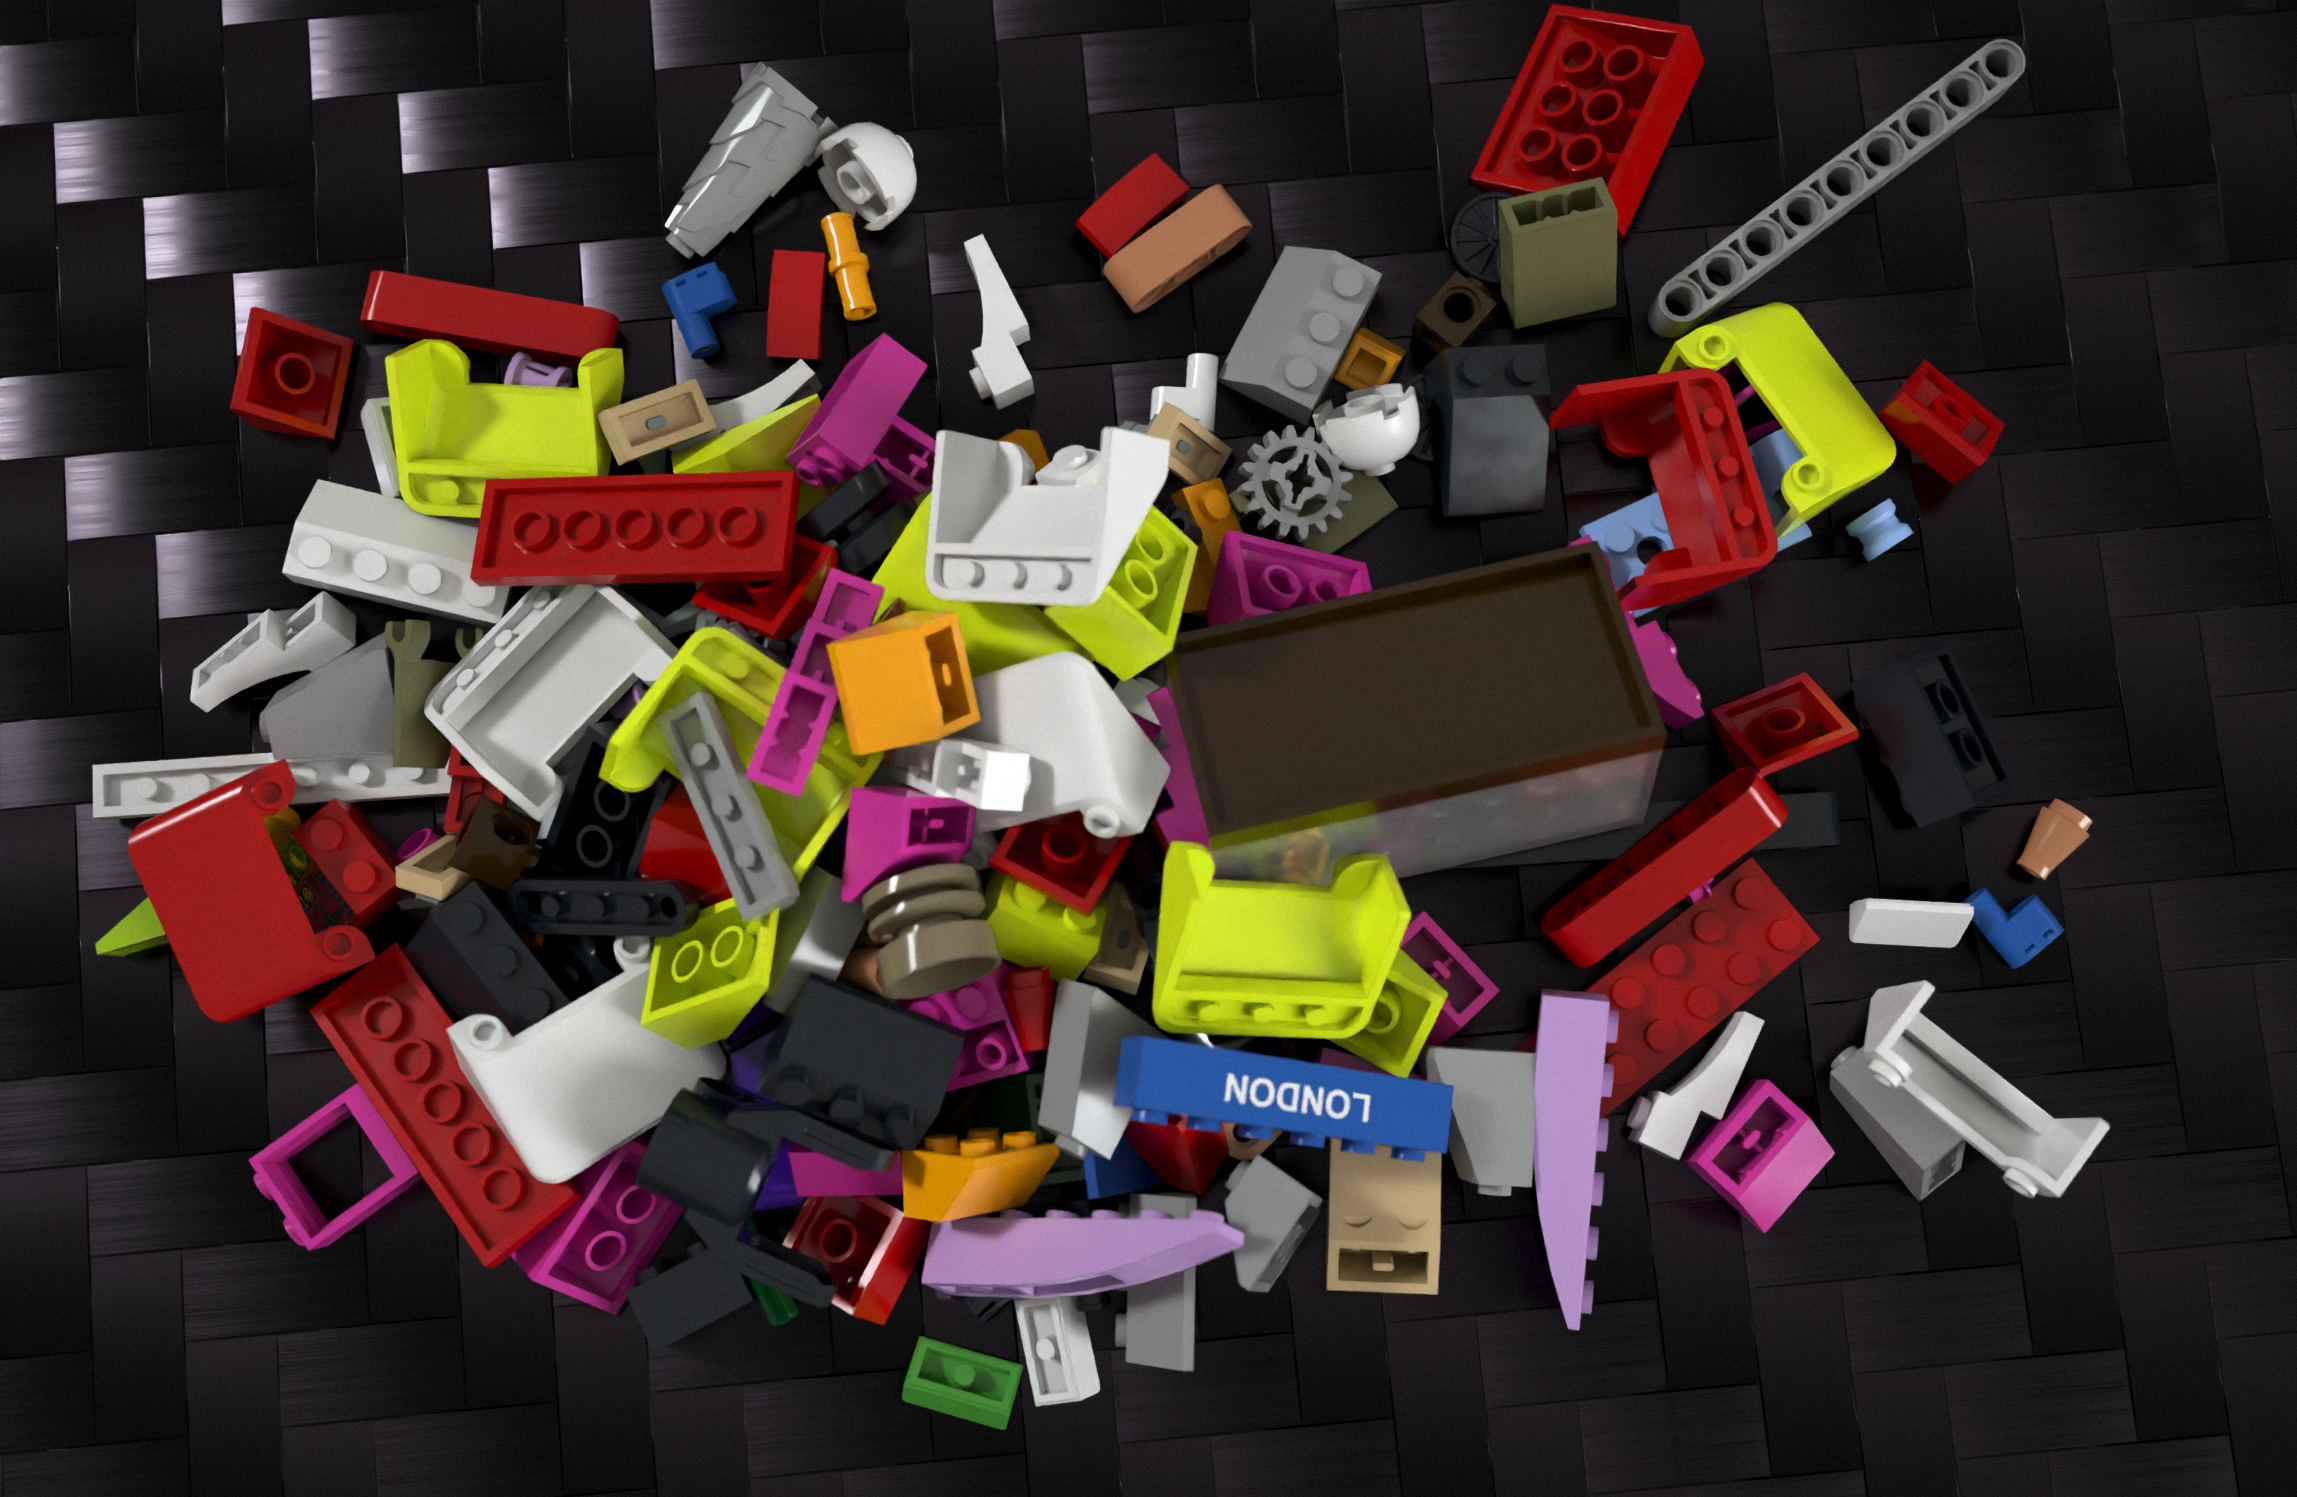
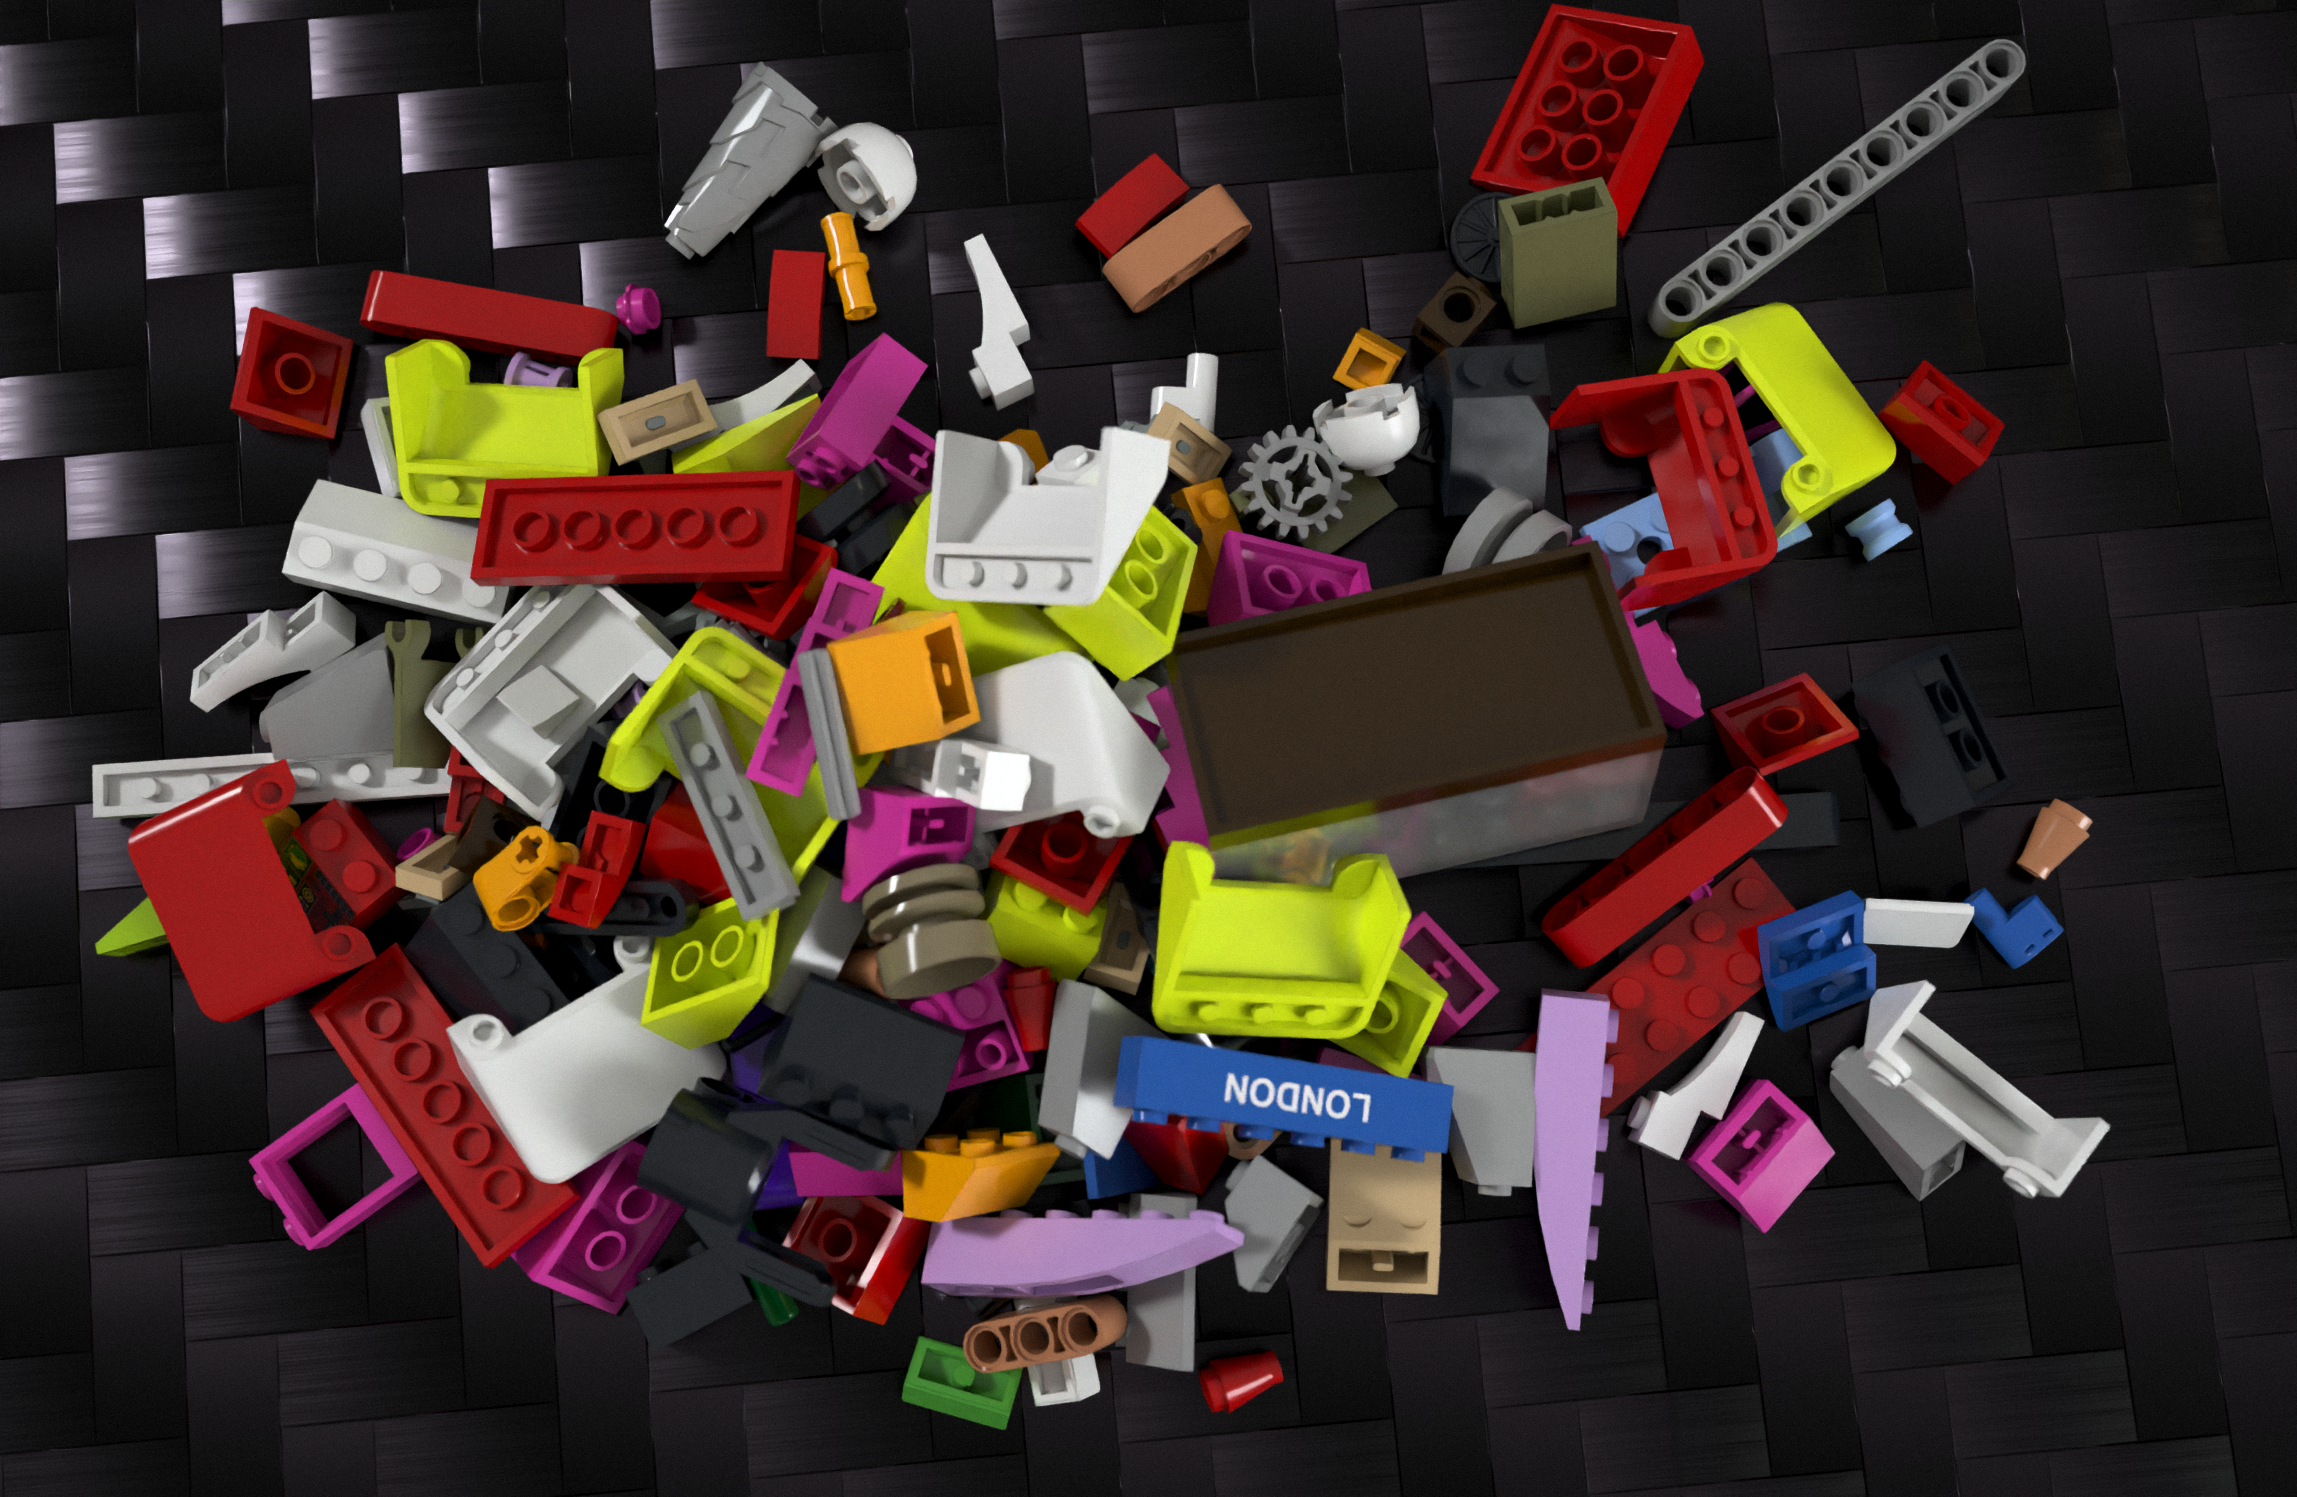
blue piece [662,262,737,359] -> none
light grey slope [1217,246,1382,426] -> none
none -> light orange piece [473,826,581,932]
none -> white slope [496,665,582,740]
none -> red slope [548,810,647,929]
none -> dark pink plate [616,284,661,335]
none -> light grey axle [797,648,862,820]
none -> nougat beam [963,1294,1128,1373]
none -> red cone [1198,1350,1283,1414]
none -> light grey wheel [1442,486,1572,575]
none -> blue slope [1757,890,1876,1032]

